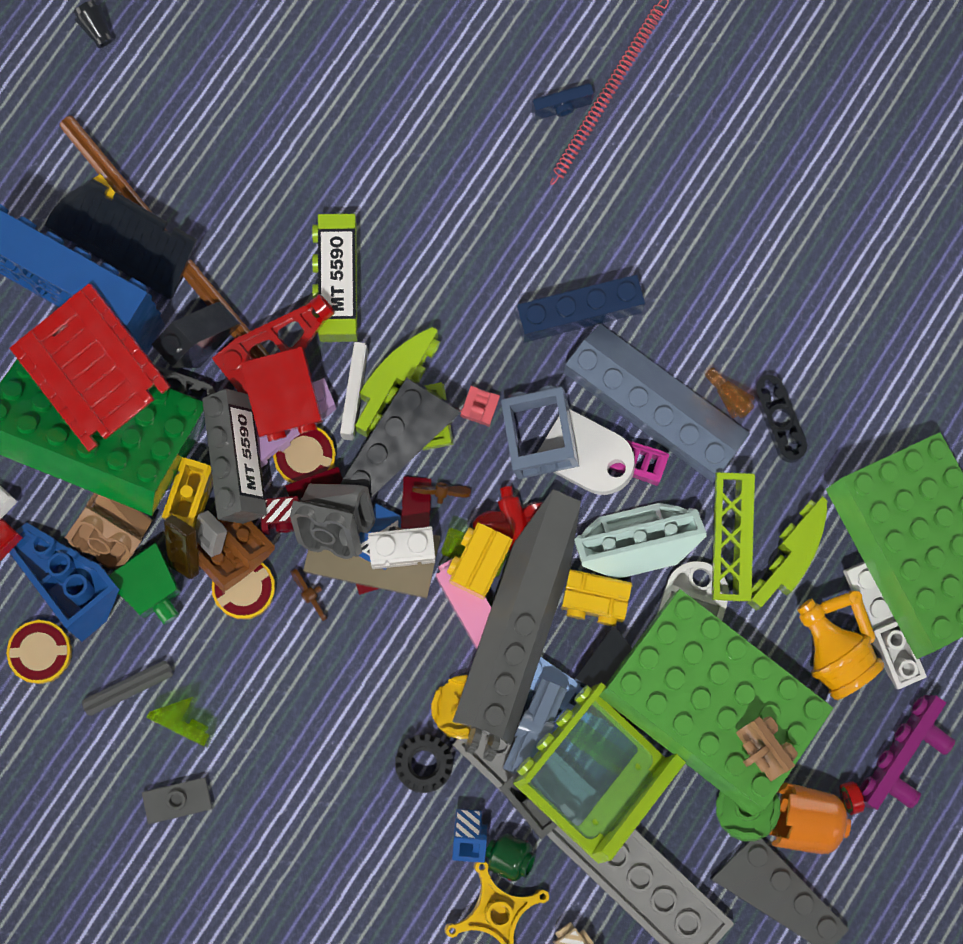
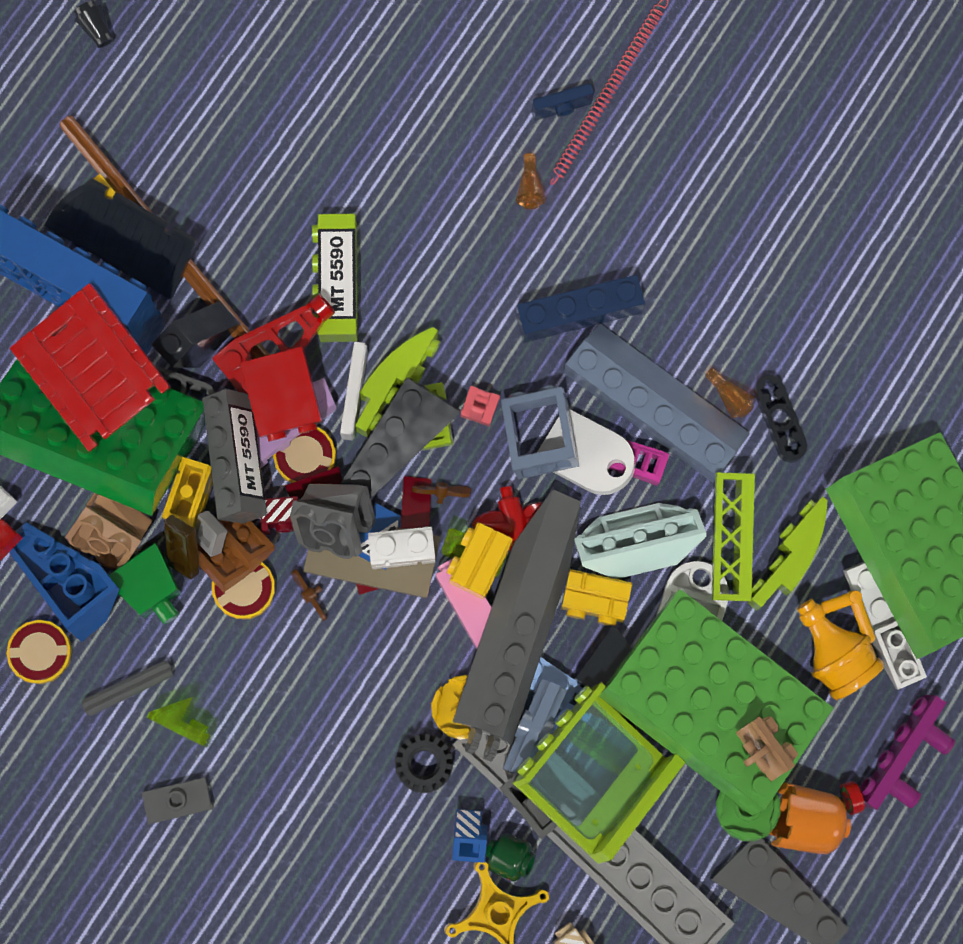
none -> clear orange cone [515,153,546,210]

